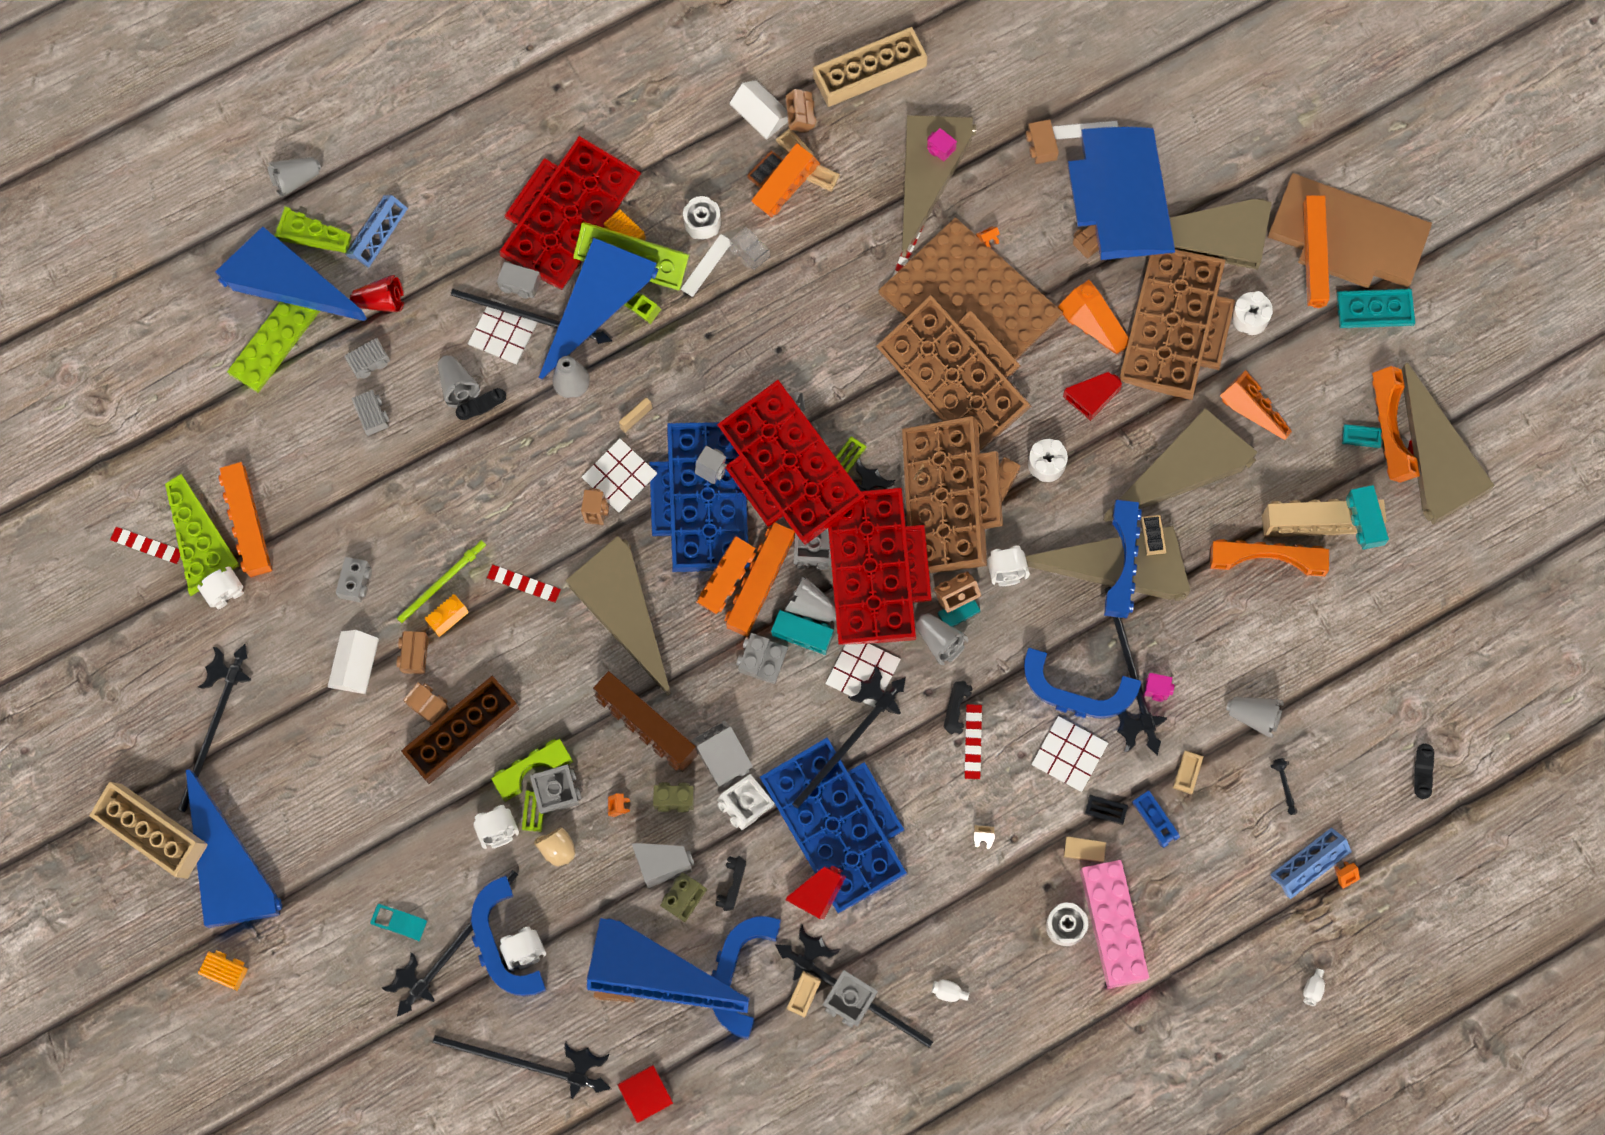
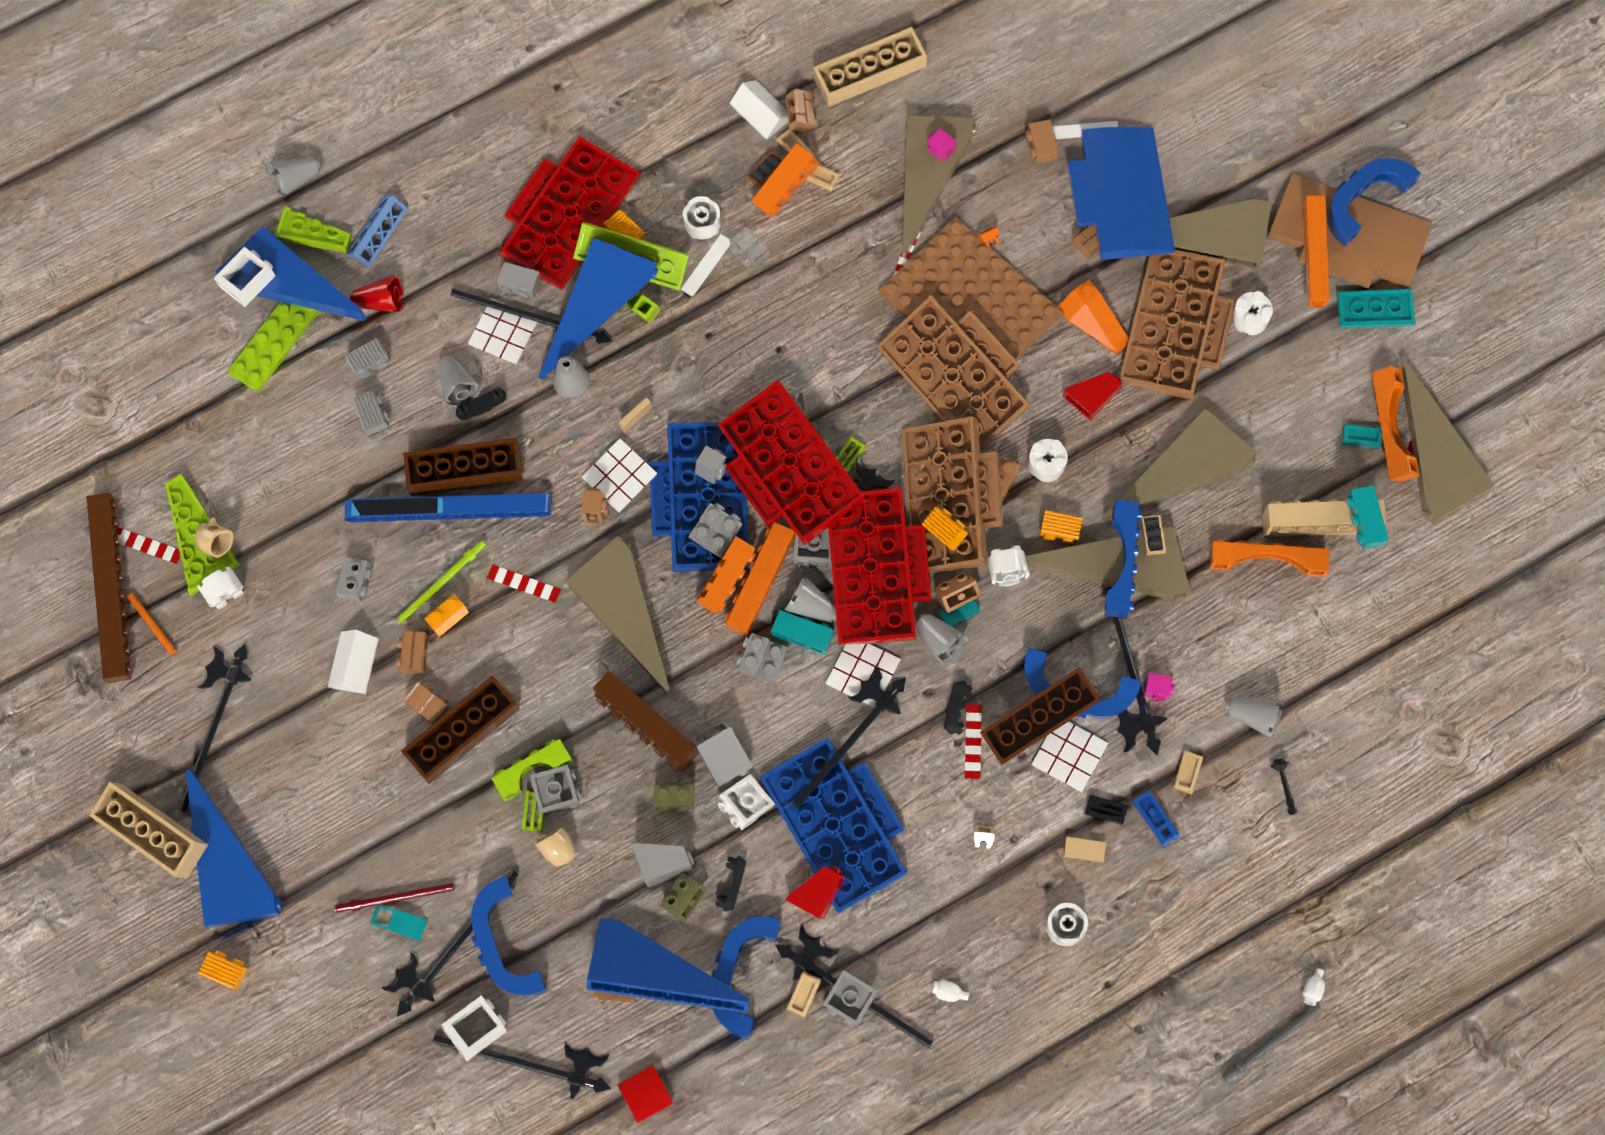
orange brick [218,462,272,578] -> none
white brick [473,805,519,849] -> none
white brick [500,927,546,971] -> none
orange tile [608,793,630,817] -> none
bright pink brick [1080,860,1149,989] -> none
orange wedge [1220,370,1292,440] -> none
medium blue fence [1270,828,1352,899] -> none
orange tile [1335,861,1360,889] -> none
black piece [1414,743,1435,799] -> none
none -> reddish brown brick [86,493,133,683]
none -> orange bar [127,593,177,655]
none -> tan piece [195,517,233,558]
none -> white window [213,247,276,307]
none -> dark red bar [335,883,455,913]
none -> blue beam [344,493,551,522]
none -> reddish brown brick [403,437,523,496]
none -> white window [442,996,506,1061]
none -> light grey plate [689,503,742,558]
none -> light orange brick [922,507,968,551]
none -> reddish brown brick [980,667,1102,765]
none -> light orange brick [1040,510,1083,545]
none -> dark grey bar [1222,1003,1321,1082]
none -> blue arch [1327,158,1421,247]

